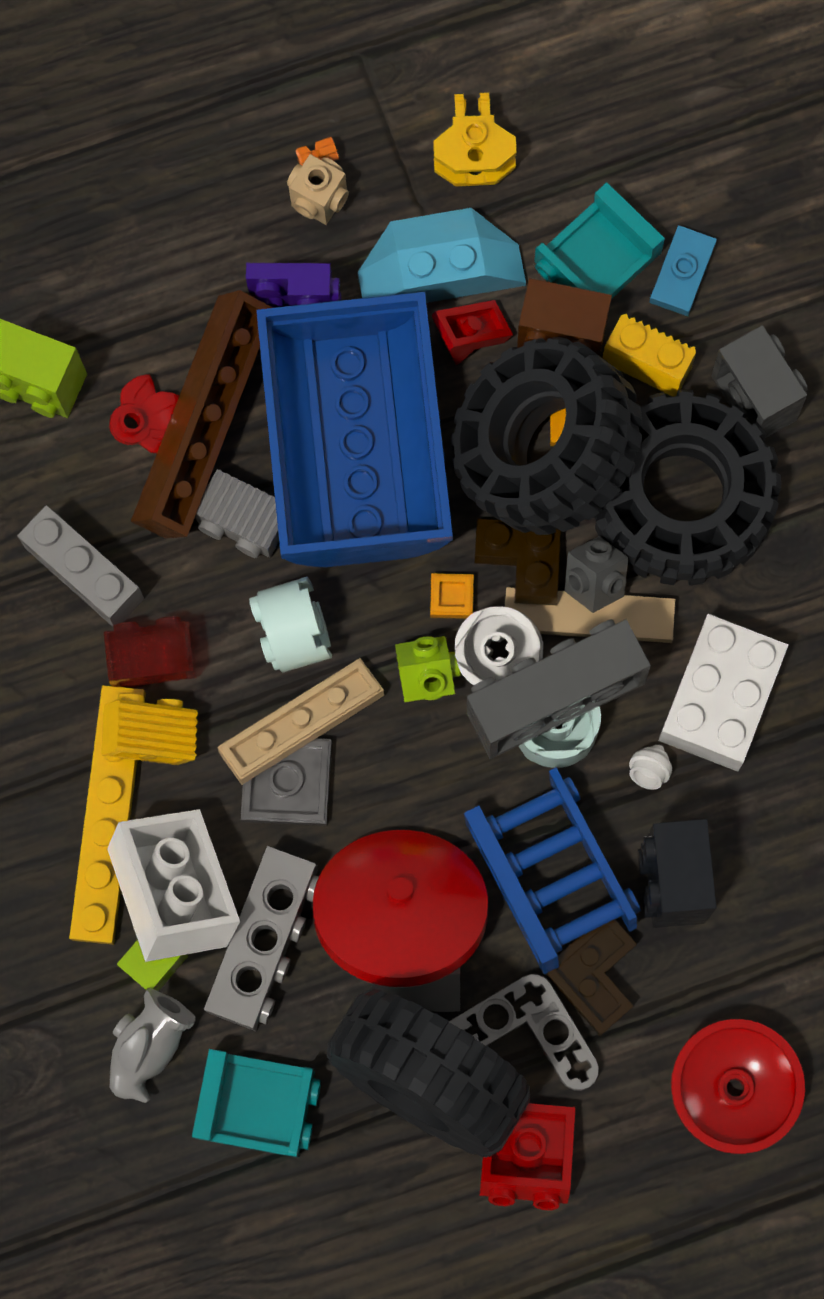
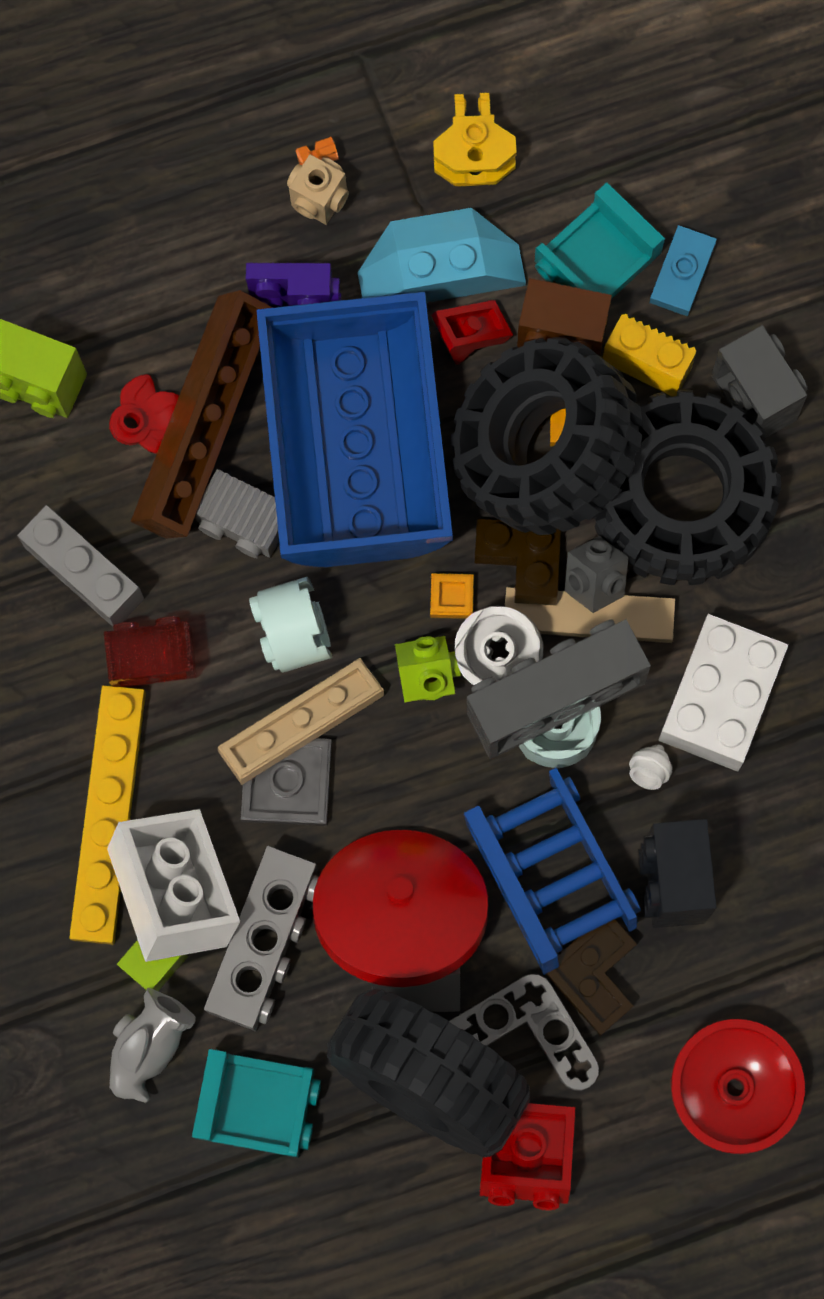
yellow brick [101,694,198,765] -> none

